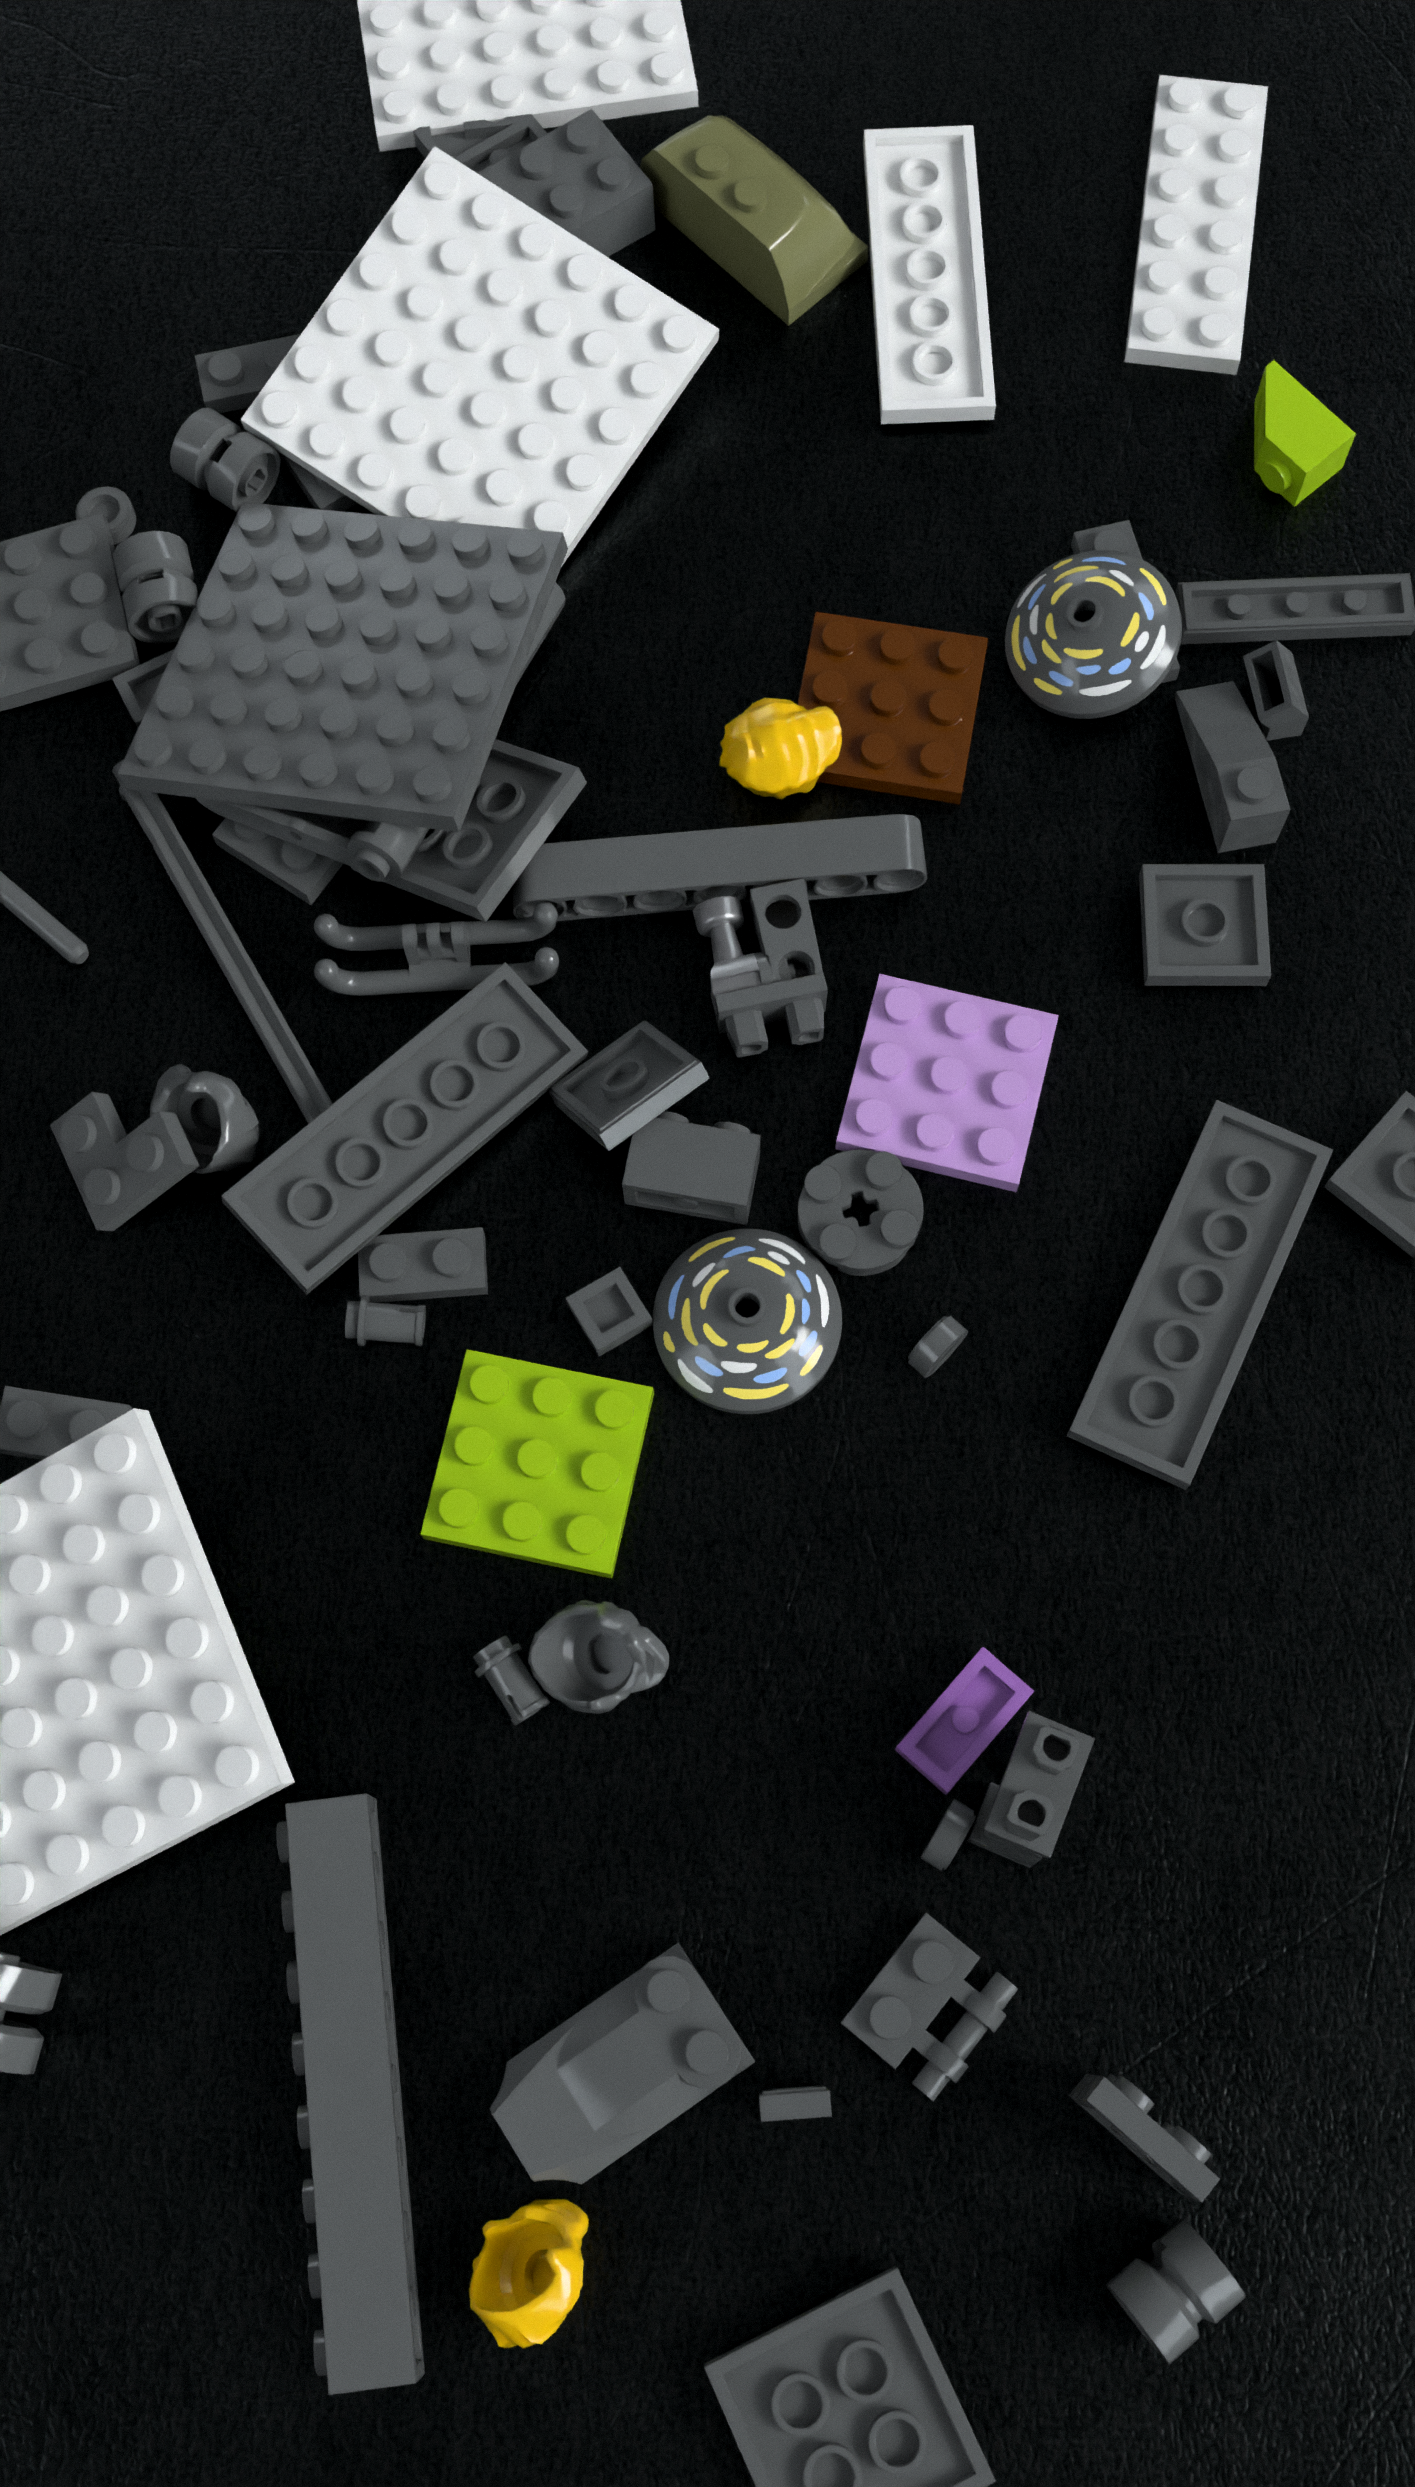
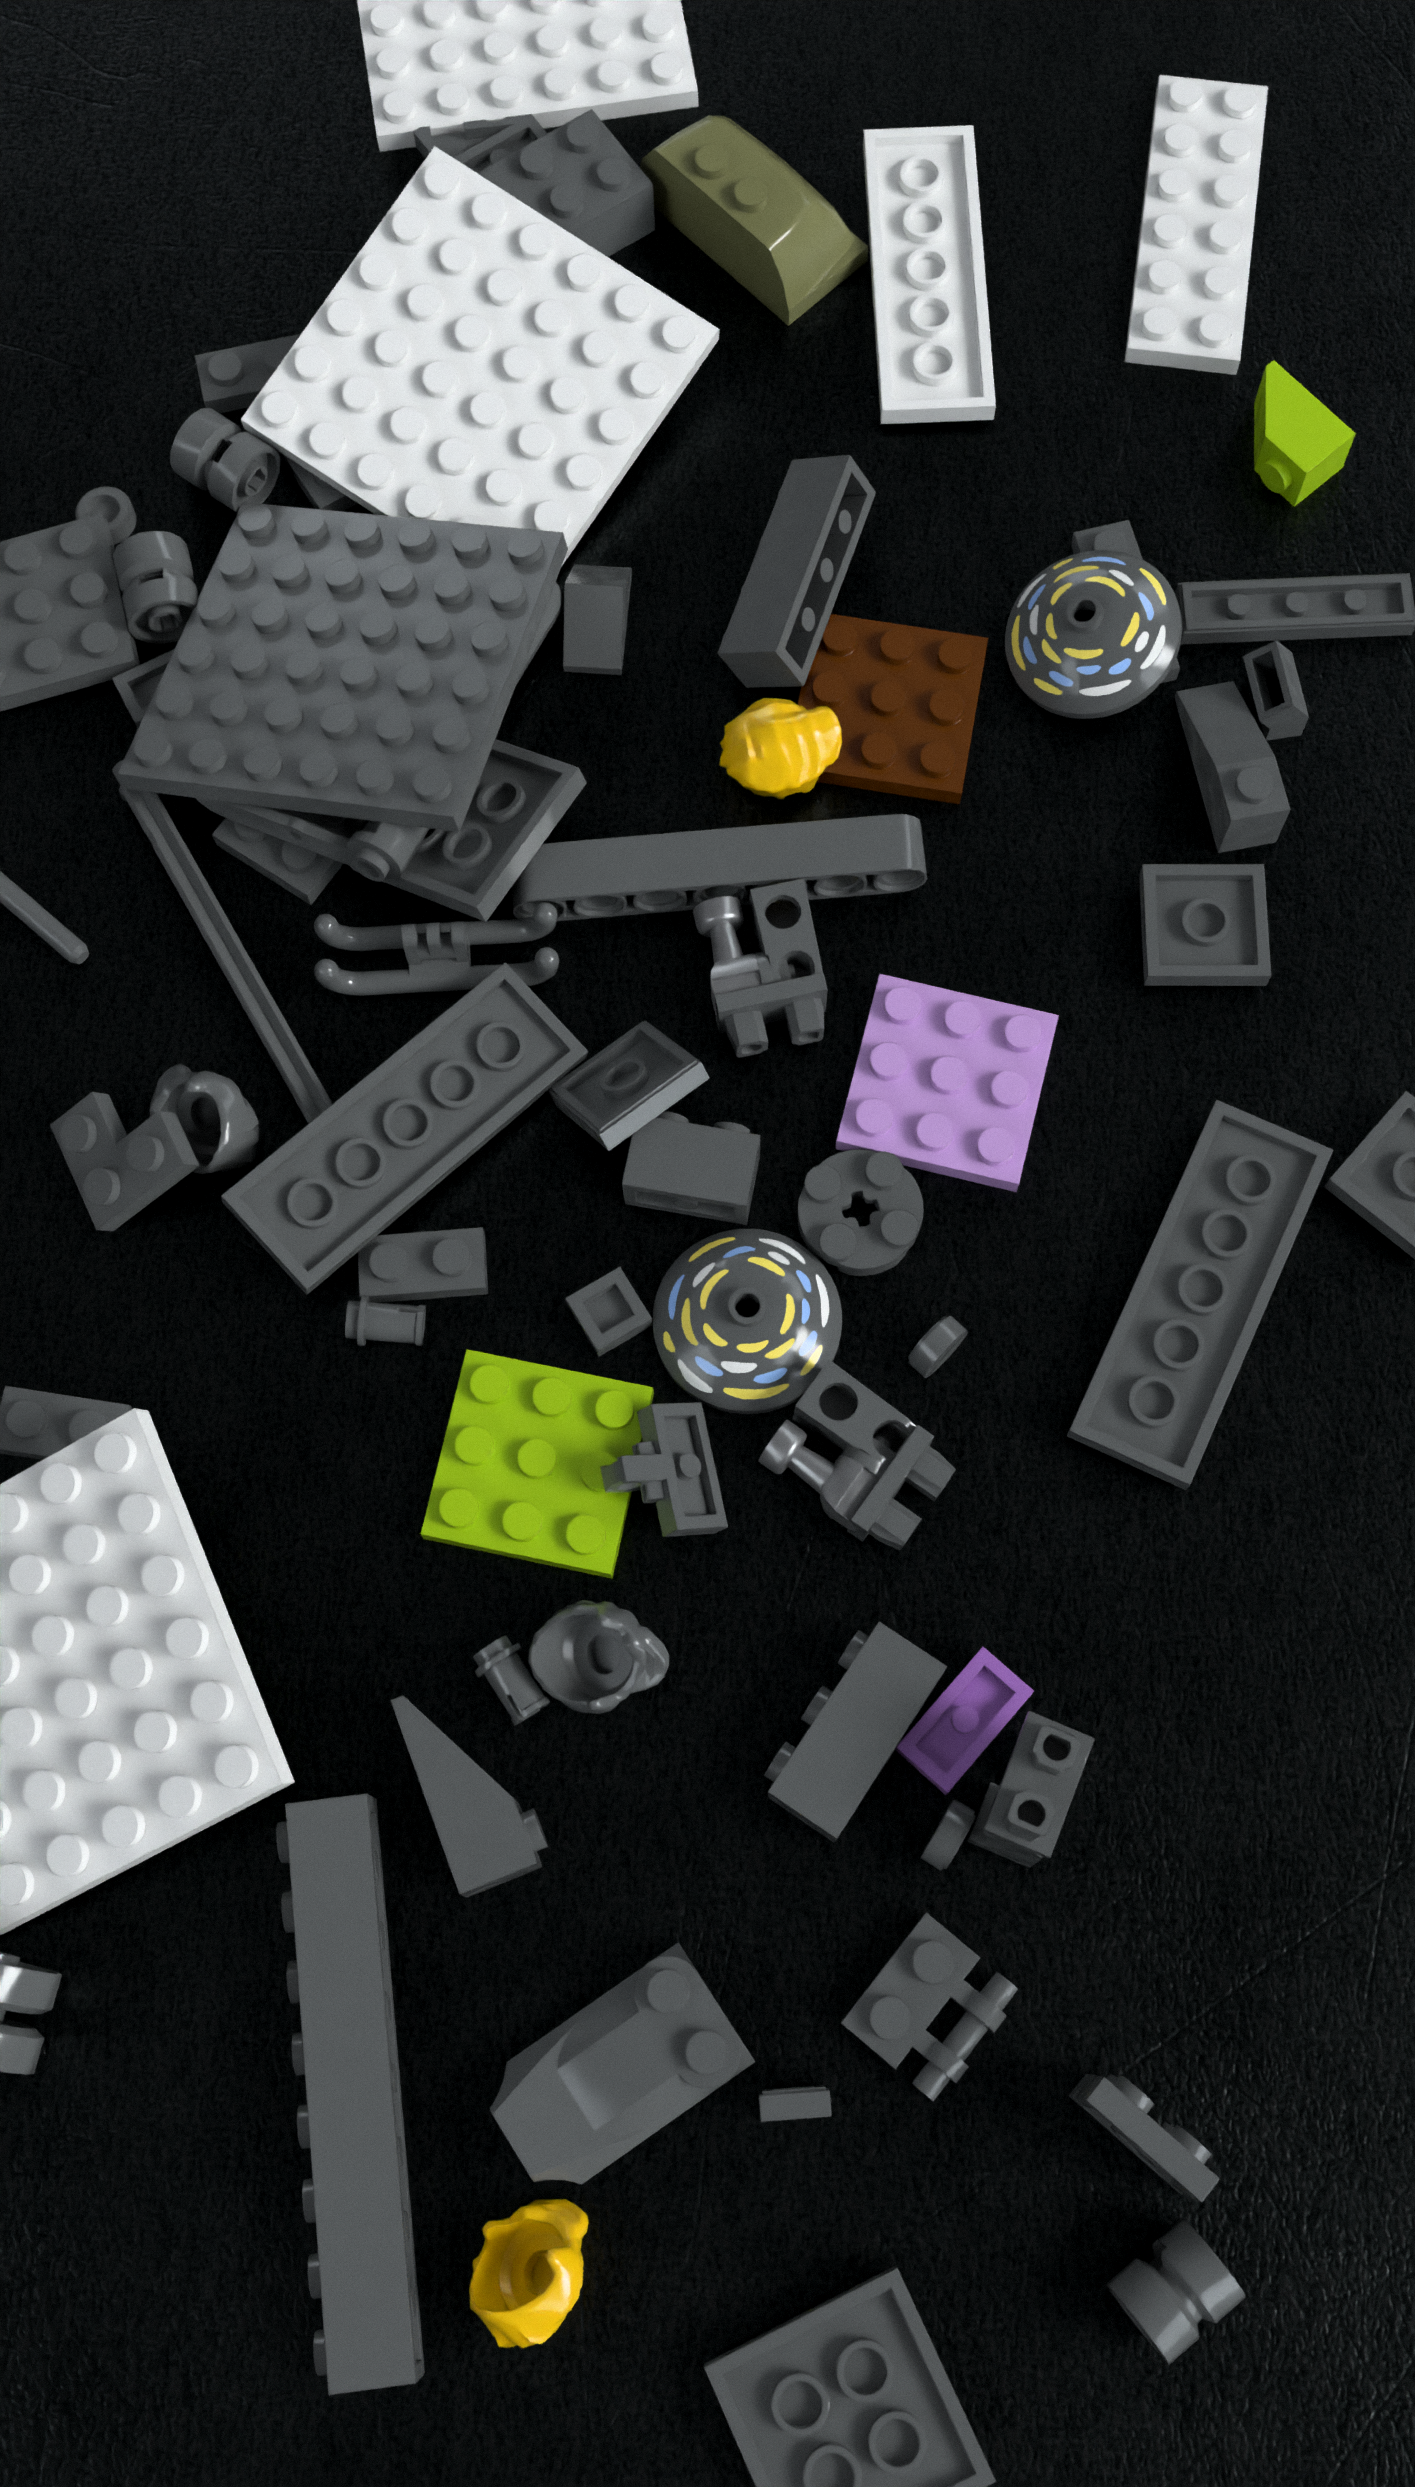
none -> dark grey slope [391,1696,548,1897]
none -> dark grey slope [563,564,632,675]
none -> dark grey hinge [600,1402,728,1537]
none -> dark grey brick [718,455,876,688]
none -> dark grey hips [758,1360,956,1550]
none -> dark grey brick [764,1622,947,1843]

